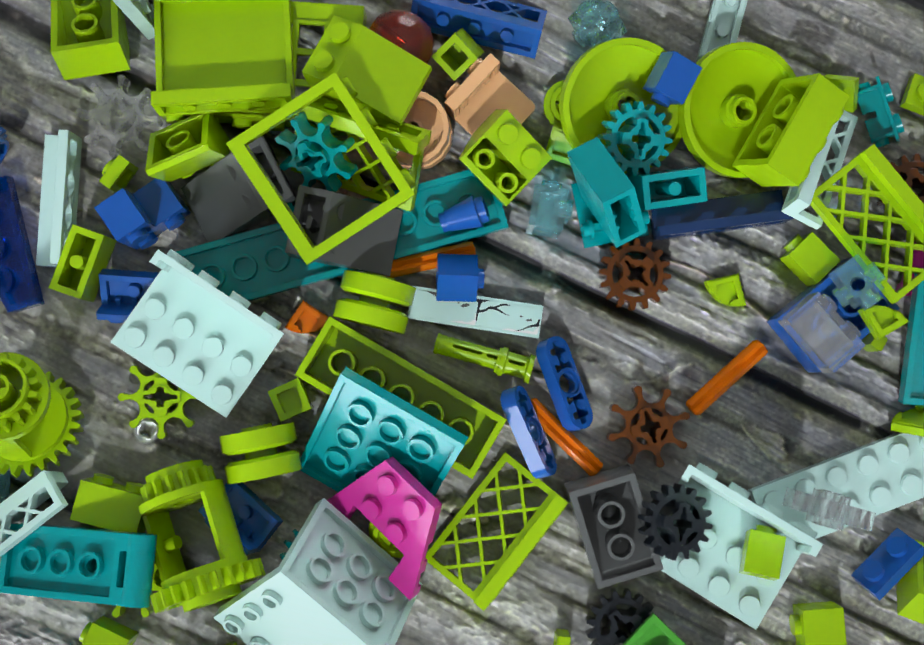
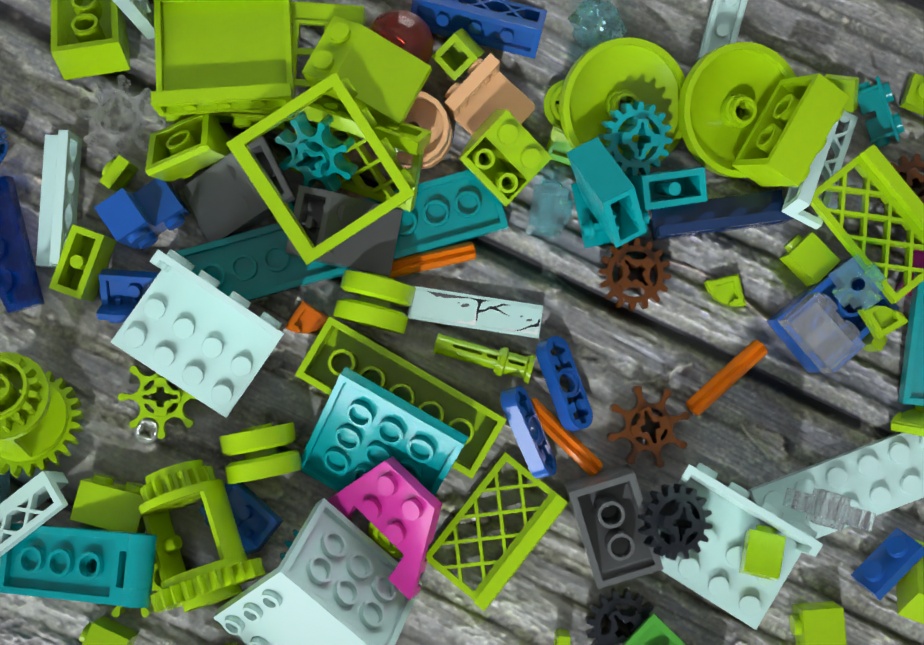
lime plate [268,378,313,422] -> none
blue brick [436,254,485,302] -> none
blue cone [438,195,490,232] -> none
blue brick [643,51,702,107] -> none

